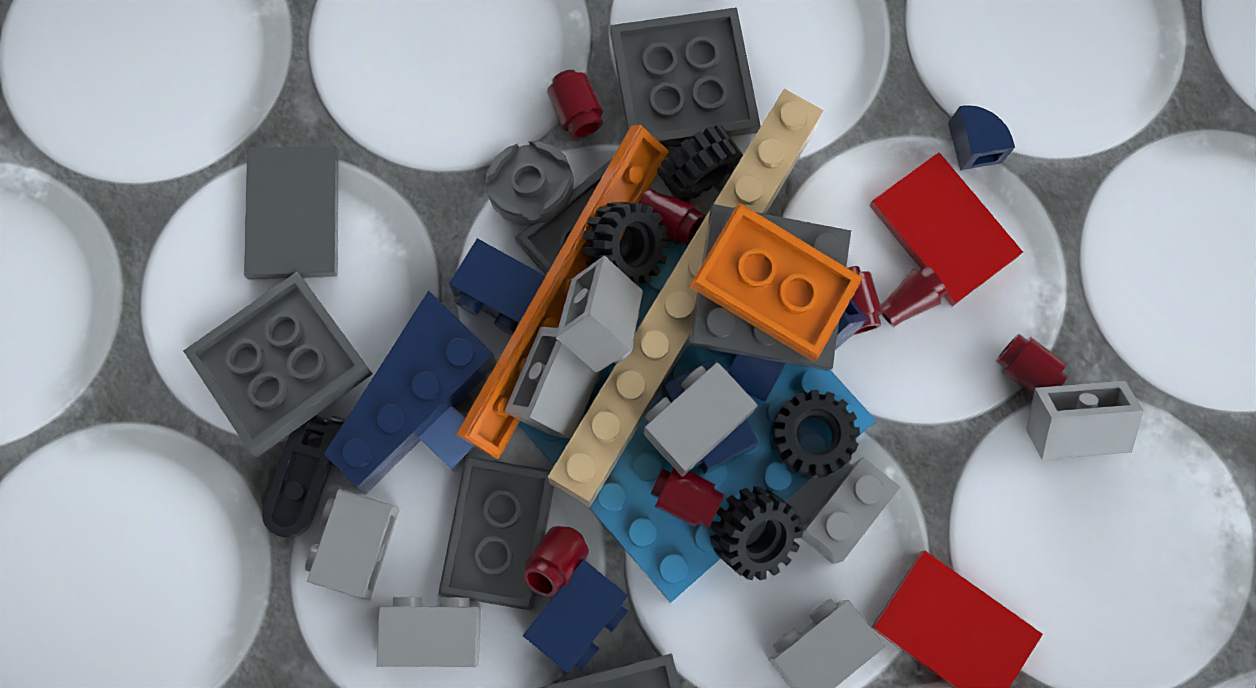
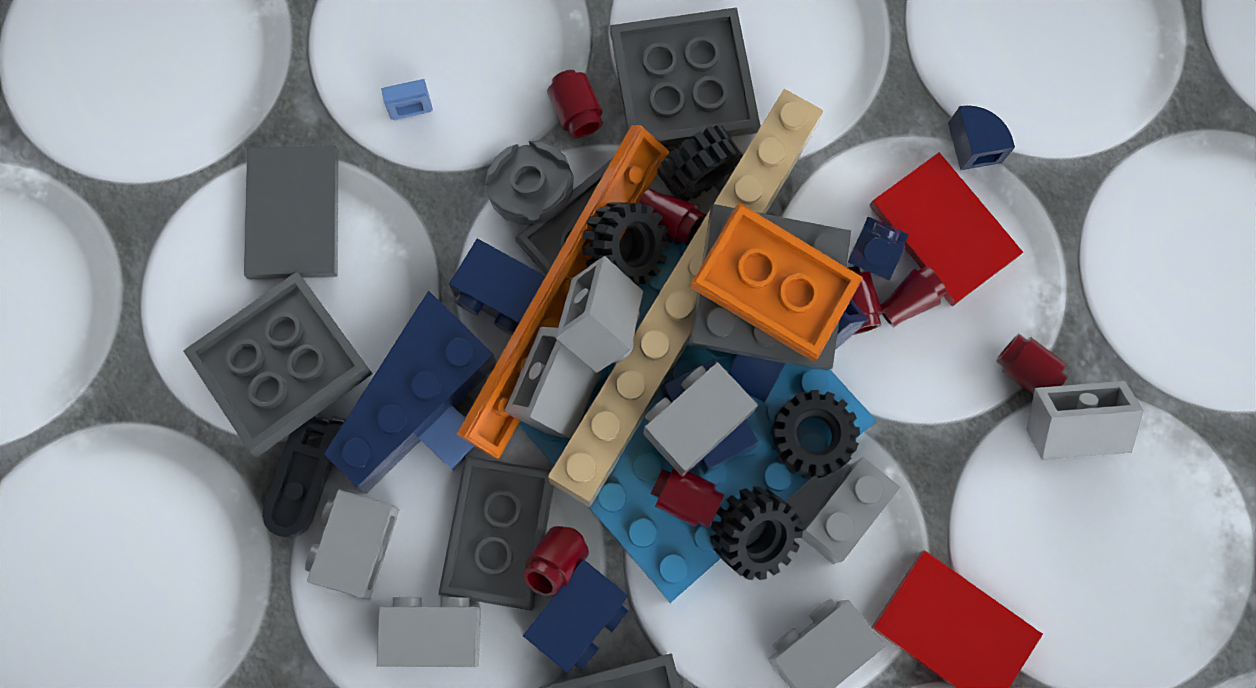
none -> medium blue tile [381,79,433,120]
none -> dark blue brick [848,216,909,281]

